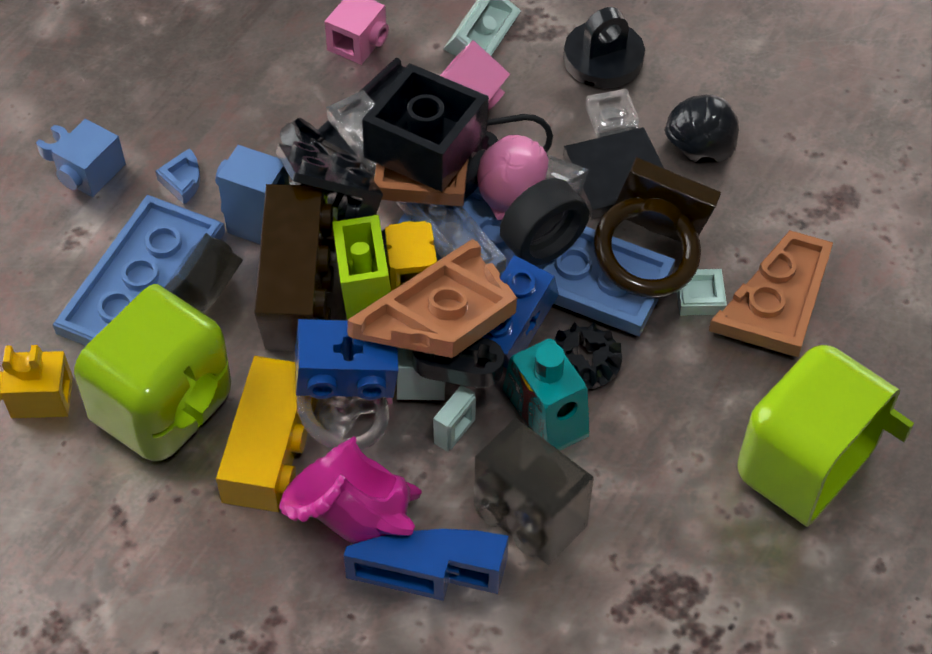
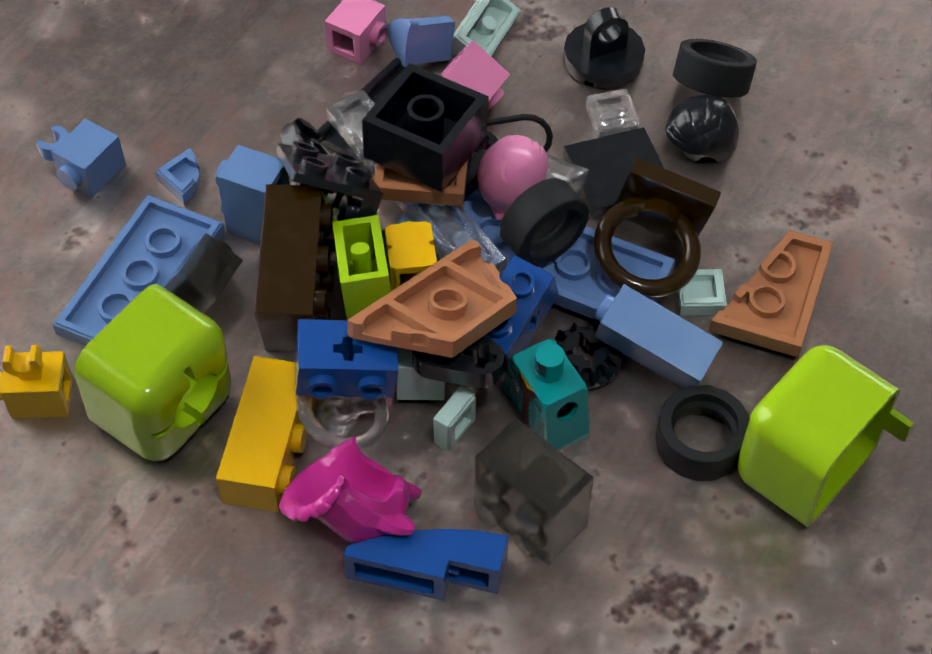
none -> medium blue tile [386,15,455,68]
none -> medium blue brick [594,284,723,389]
none -> black tyre [656,385,749,481]
none -> black tyre [673,39,757,98]

